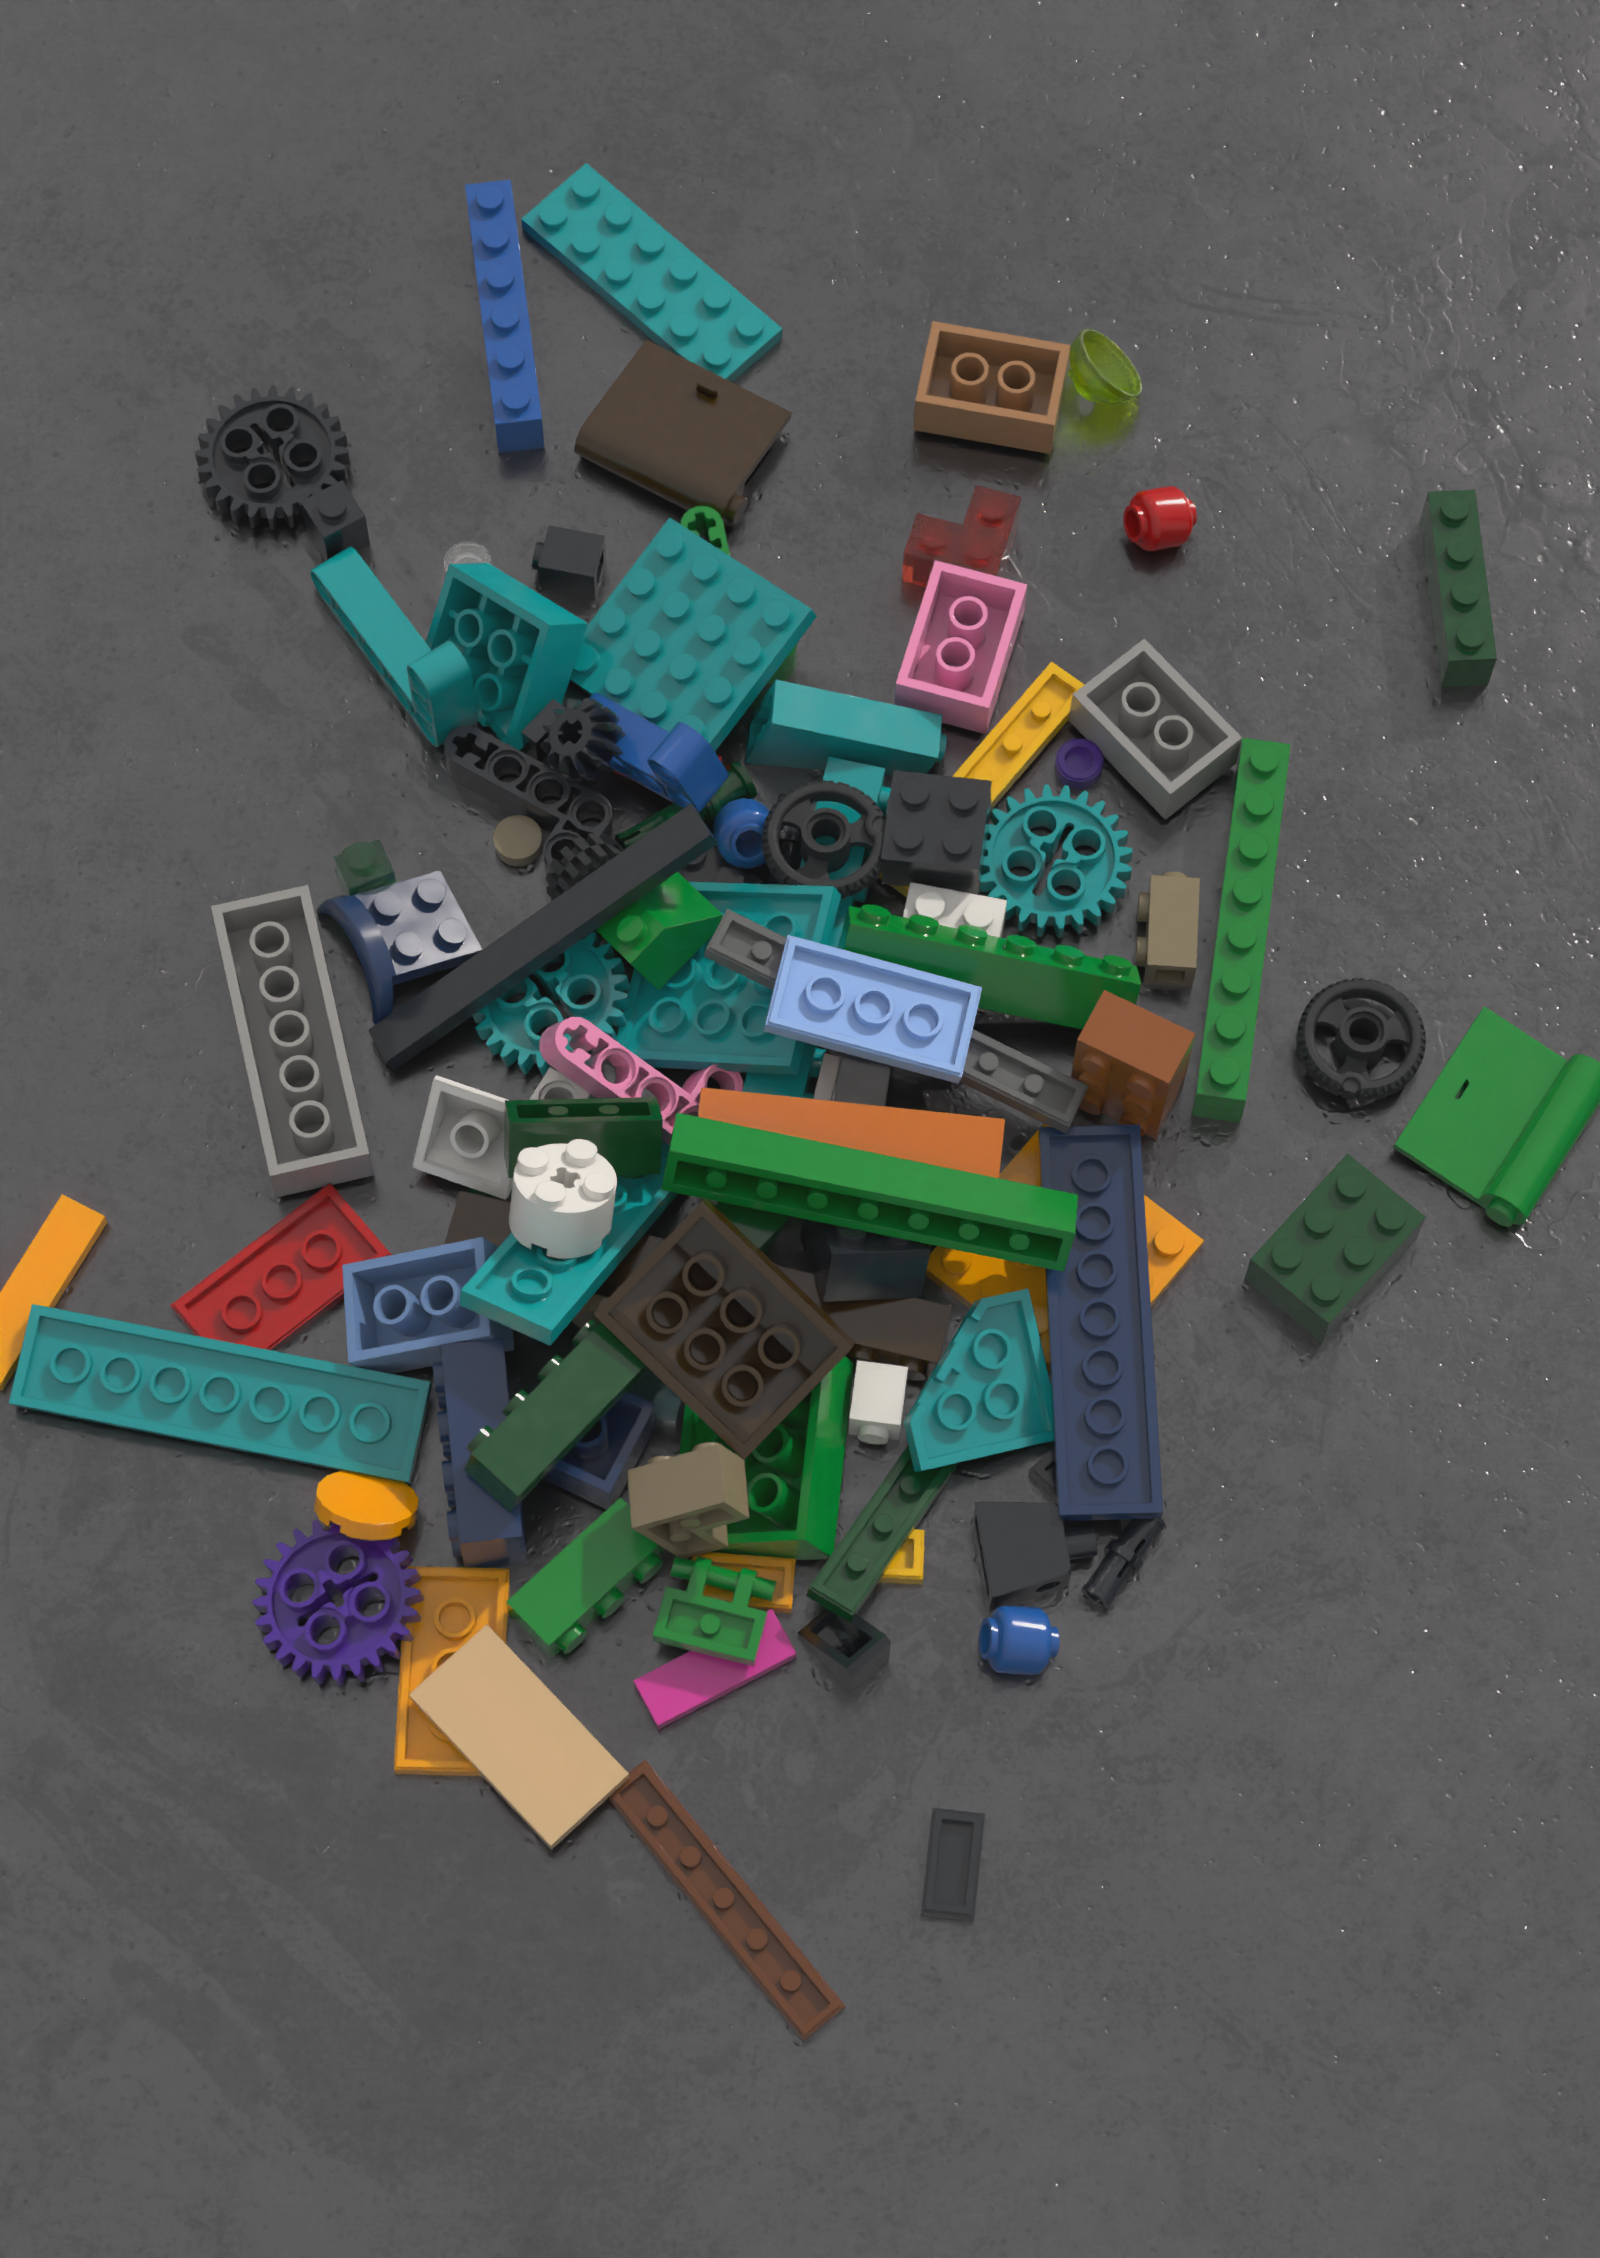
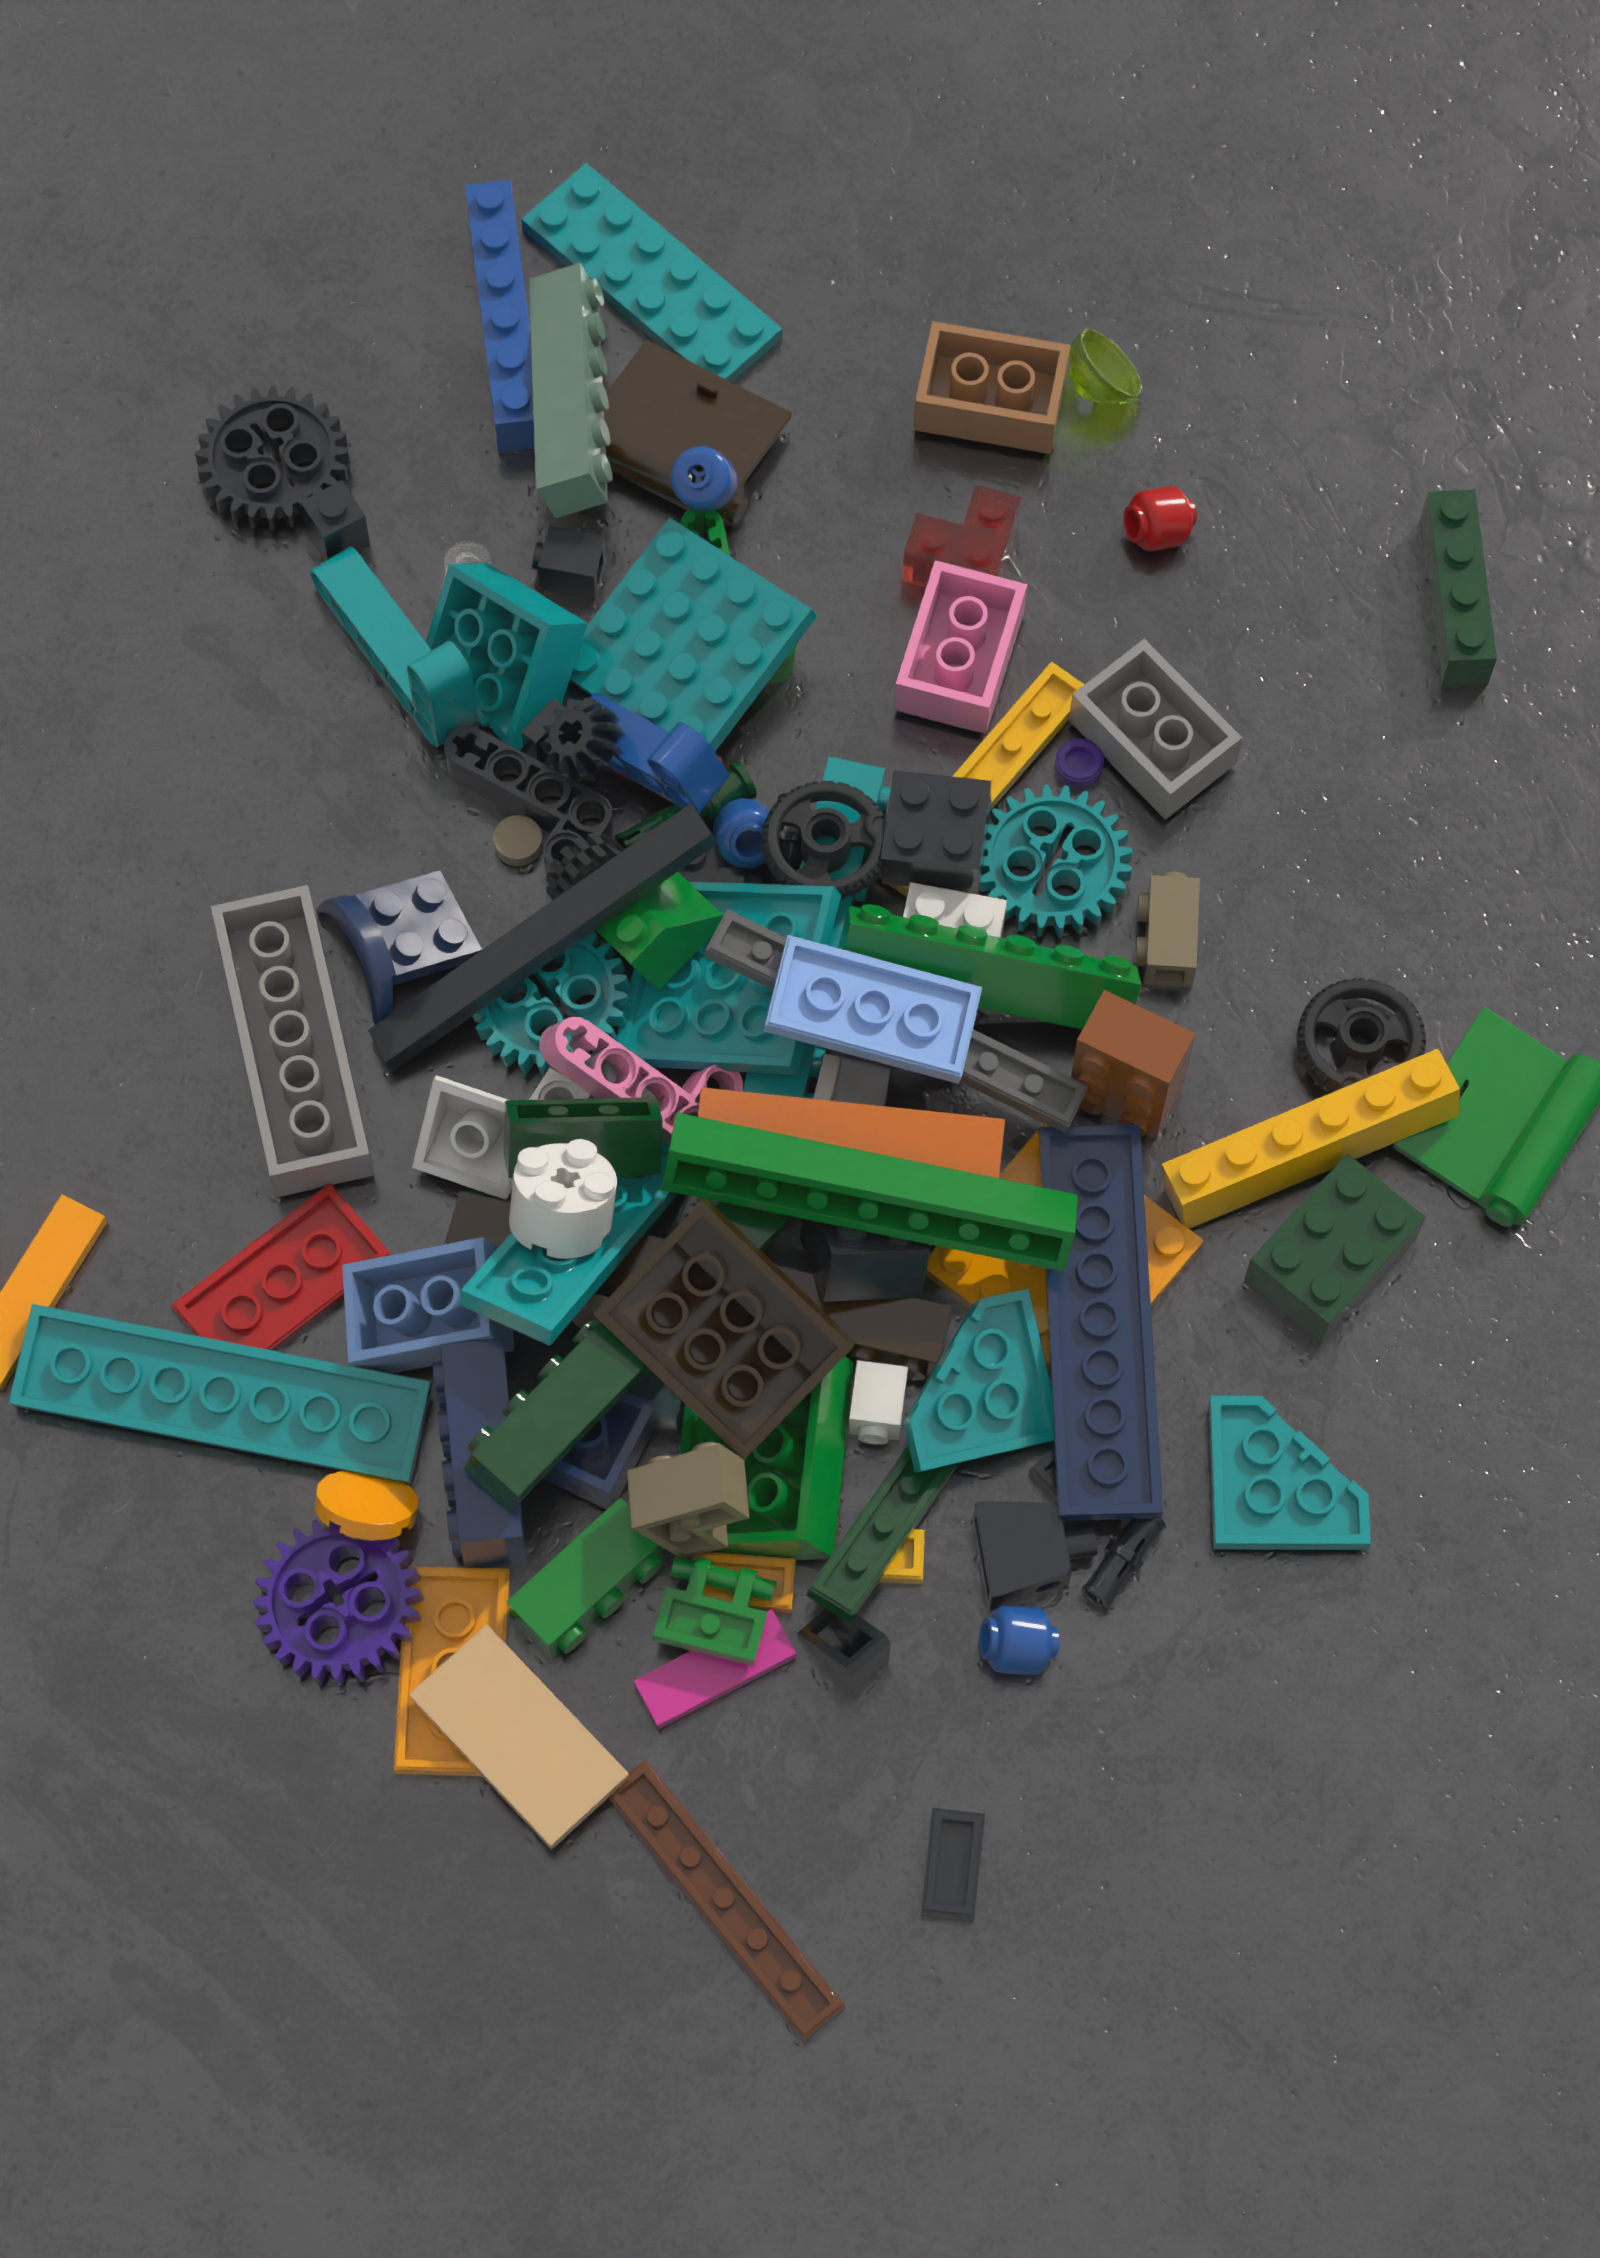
clear green brick [334,839,396,896] -> none
teal slope [745,680,947,775] -> none
green brick [1191,737,1291,1123] -> none
none -> sand green brick [529,263,612,518]
none -> blue head [671,446,737,512]
none -> yellow brick [1162,1049,1460,1229]
none -> teal plate [1209,1395,1371,1550]

